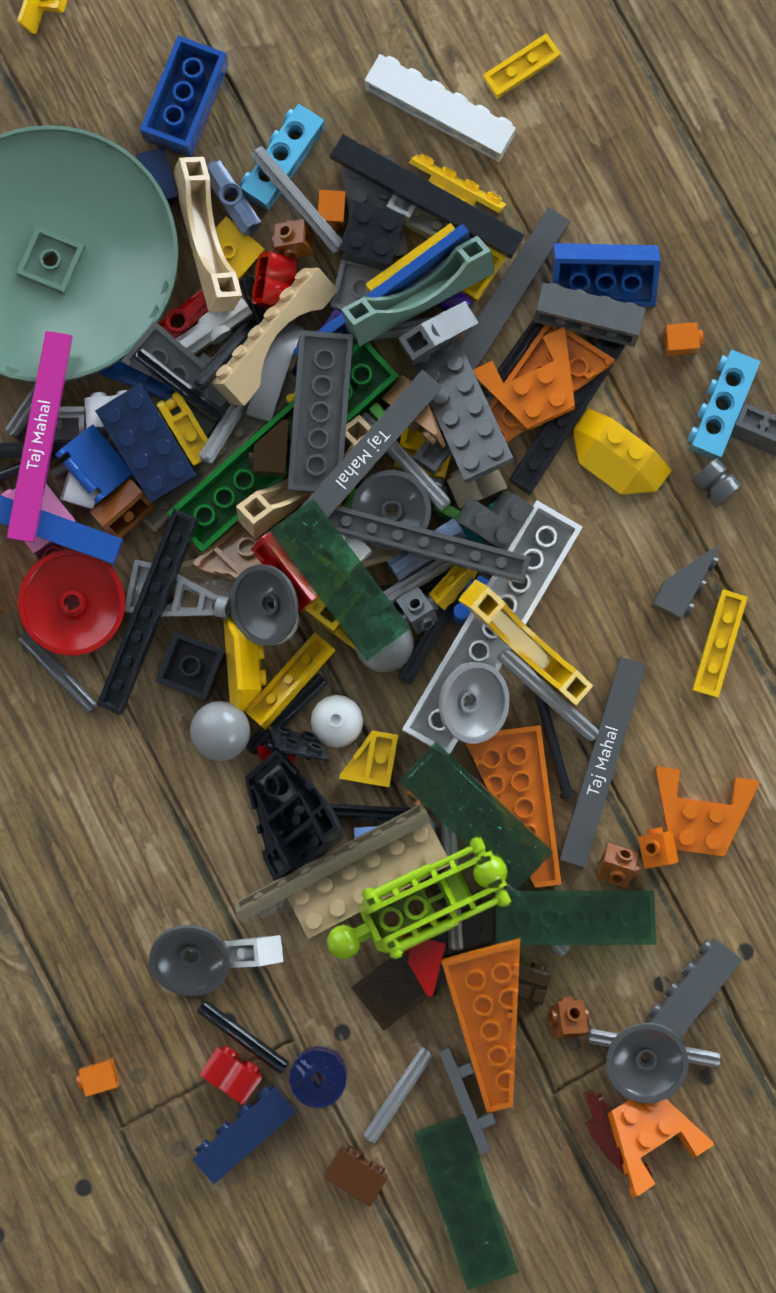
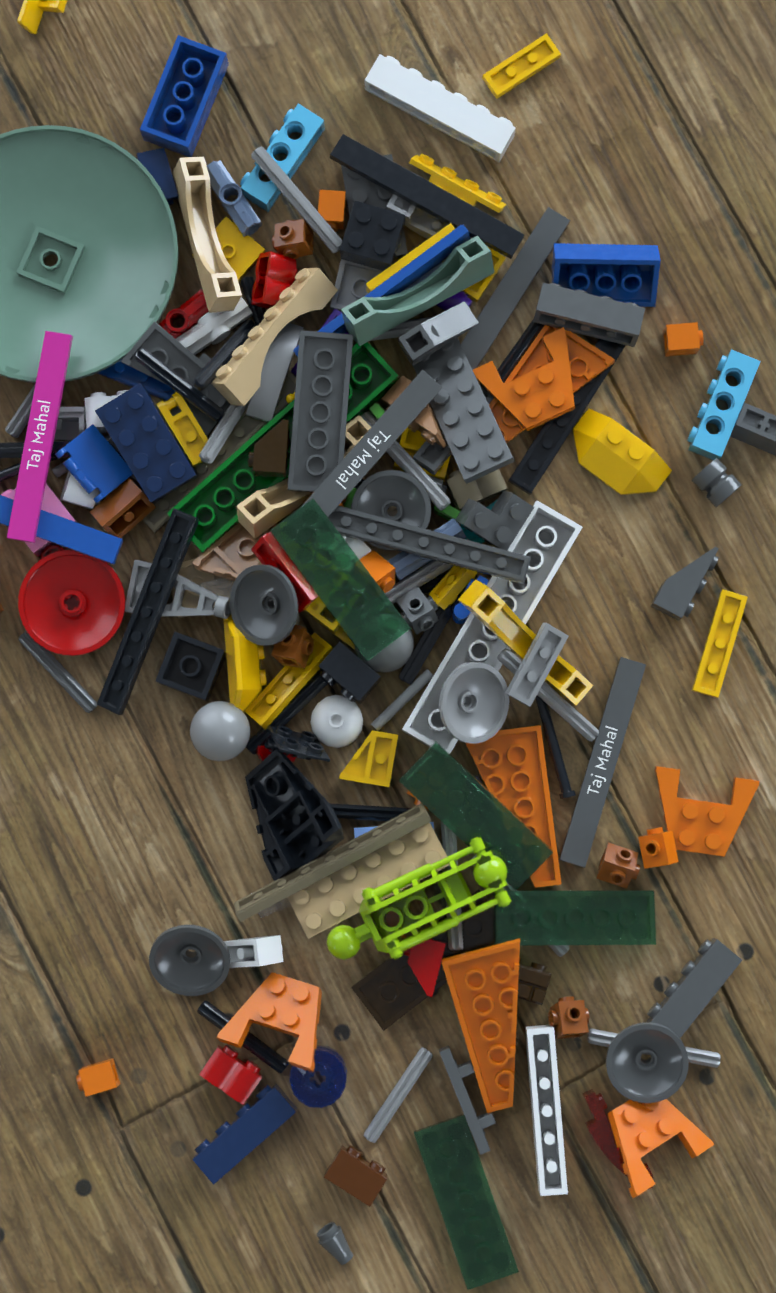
none -> orange wing [217,972,322,1072]
none -> dark orange brick [271,625,314,669]
none -> dark grey cone [317,1222,354,1265]
none -> black brick [319,642,381,704]
none -> orange brick [354,550,395,599]
none -> light grey bar [371,669,434,731]
none -> light grey plate [505,622,569,707]
none -> white brick [525,1025,568,1196]

